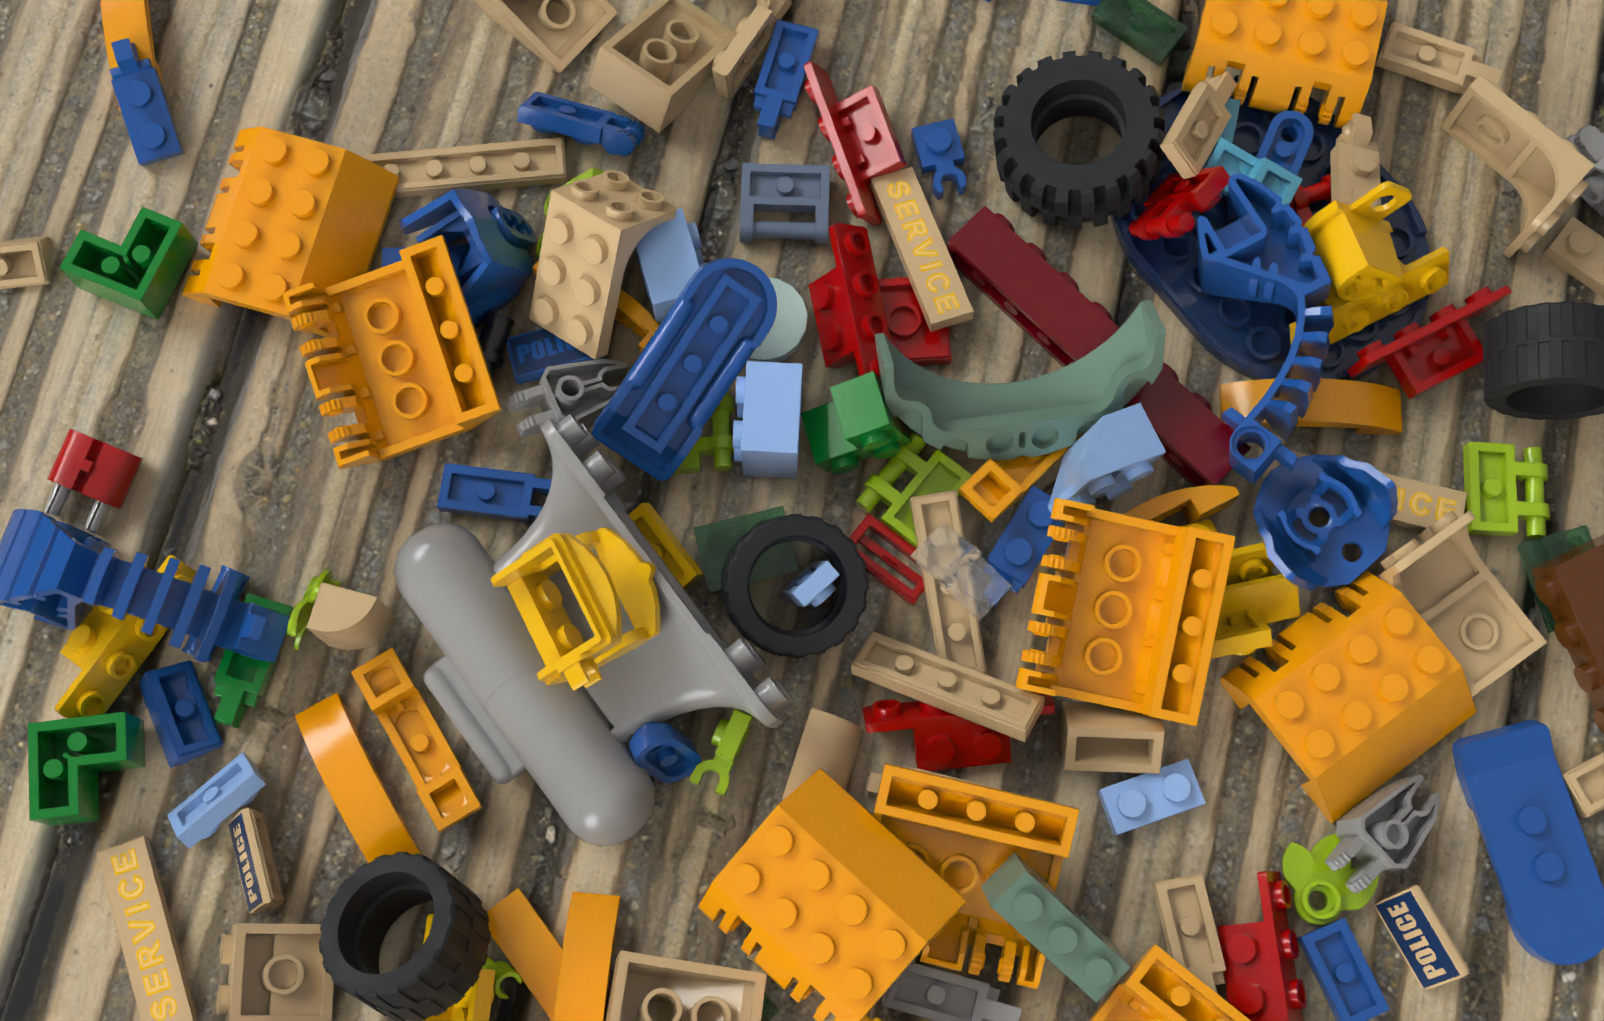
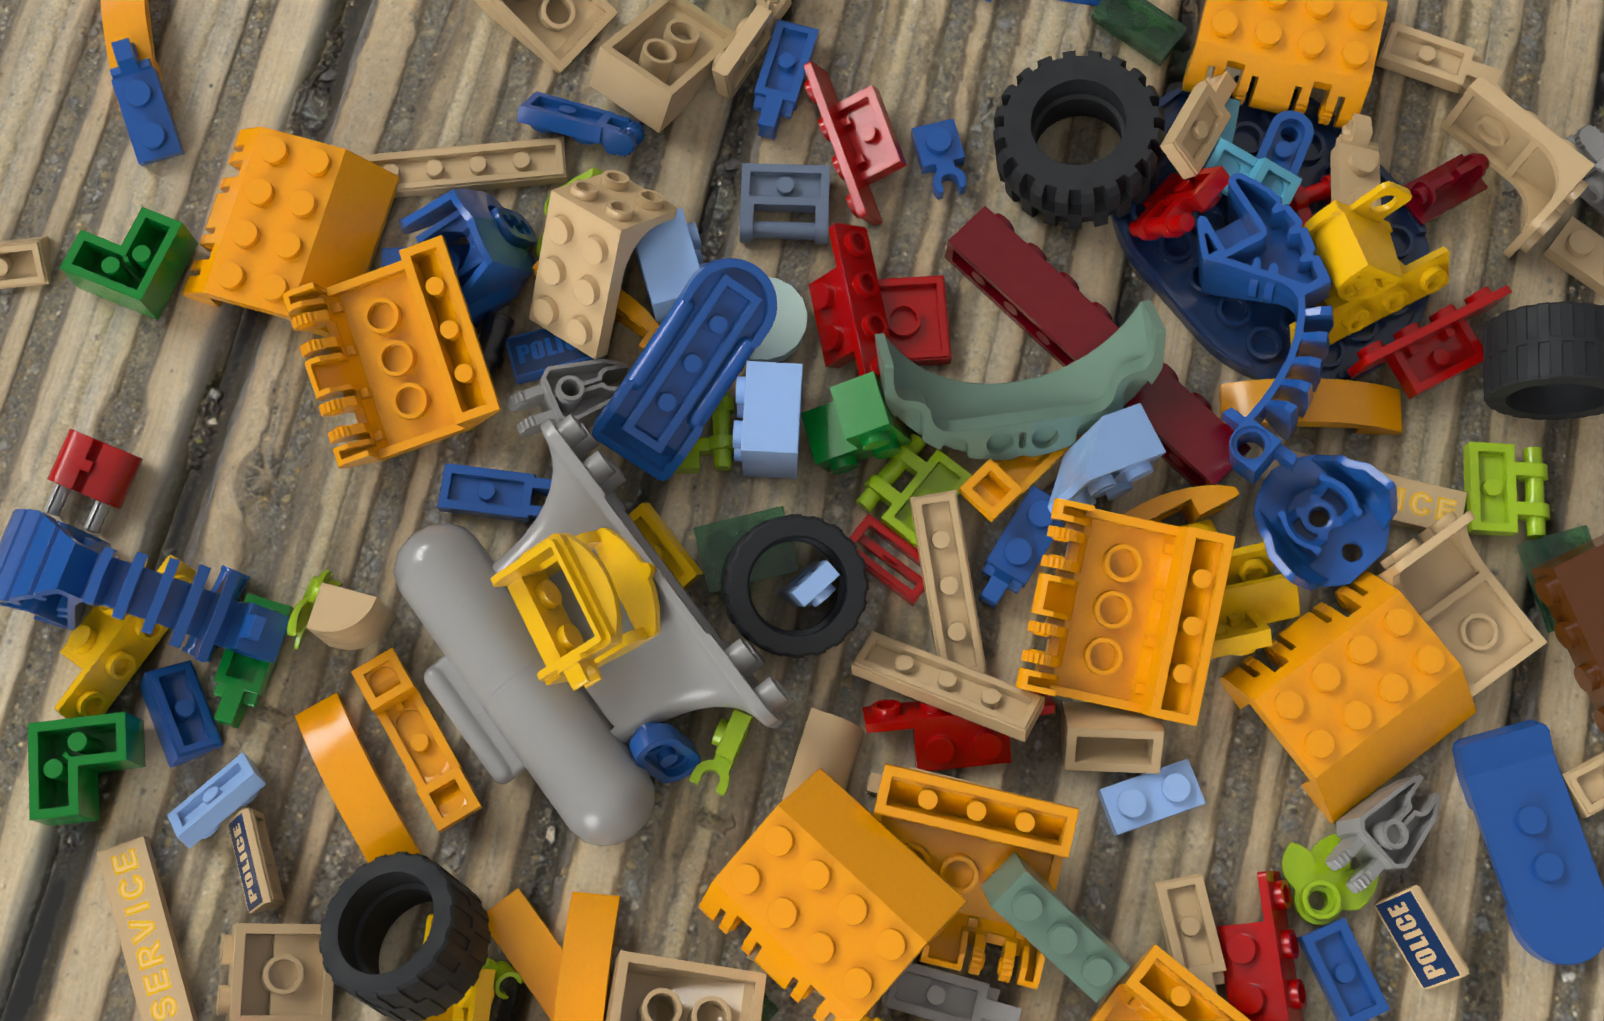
tan tile [871,167,974,332] -> none
clear slope [910,522,1012,620] -> none
none -> dark red hinge [1403,153,1490,226]

